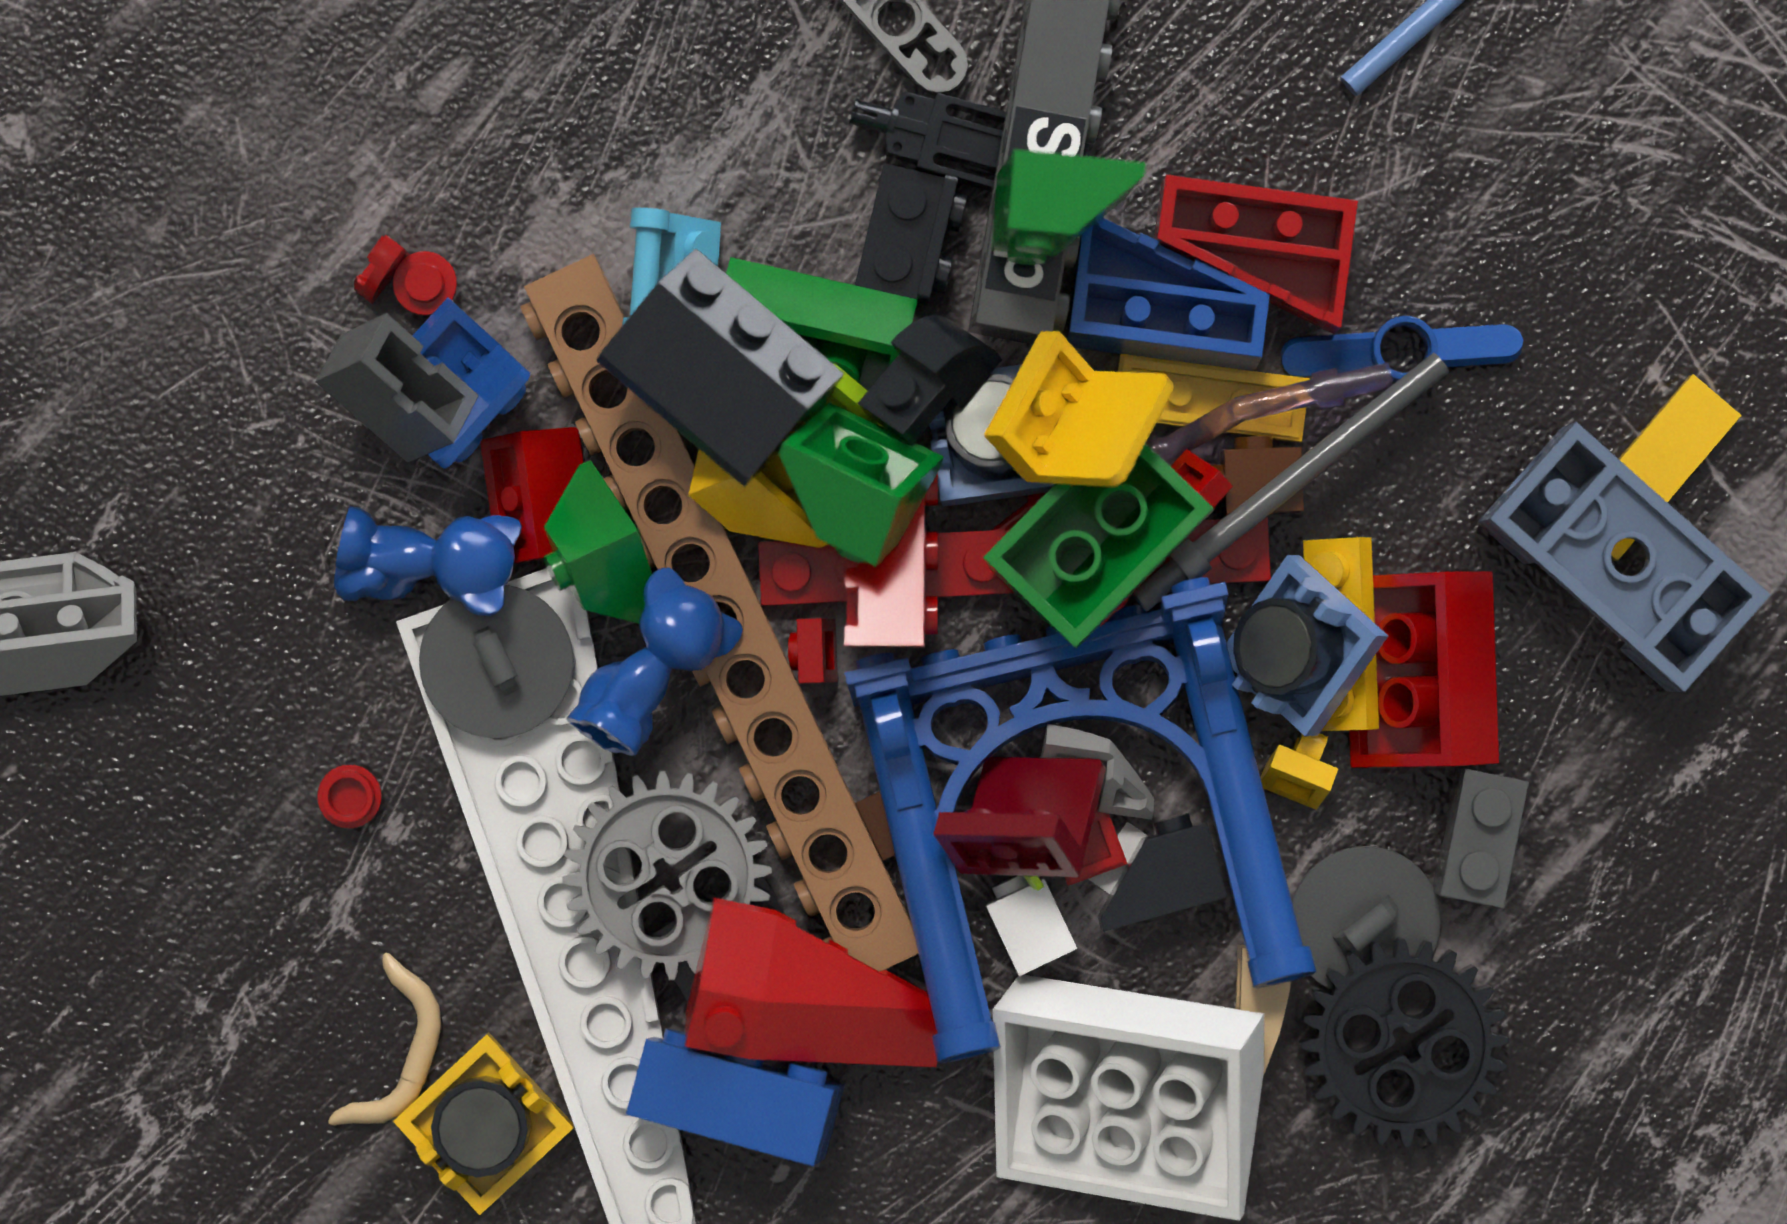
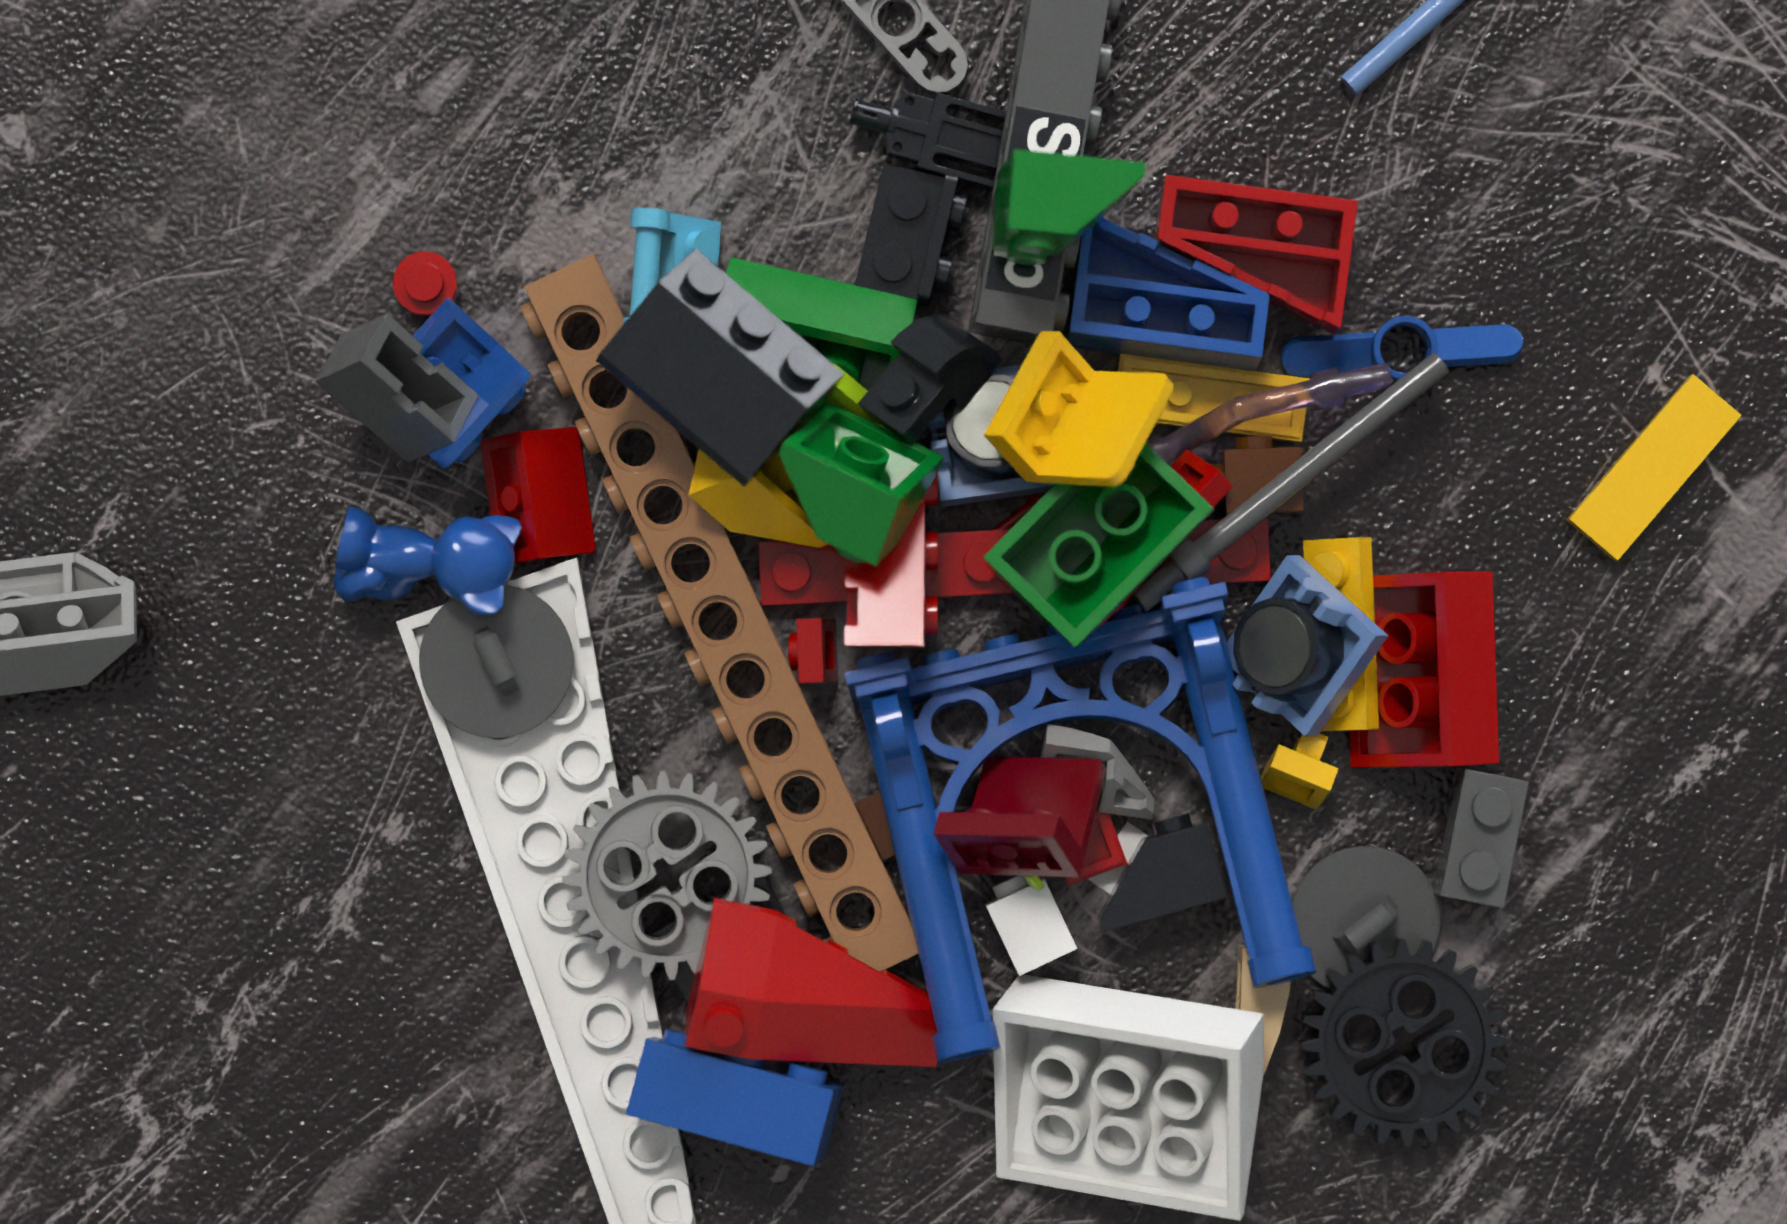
red plate [317,764,382,828] -> none
tan animal [328,953,441,1126] -> none
red tile [354,235,411,304] -> none
piece [393,1033,574,1215] -> none
green slope [543,460,652,624] -> none
blue animal [566,567,743,756] -> none
sand blue plate [1477,422,1771,692] -> none

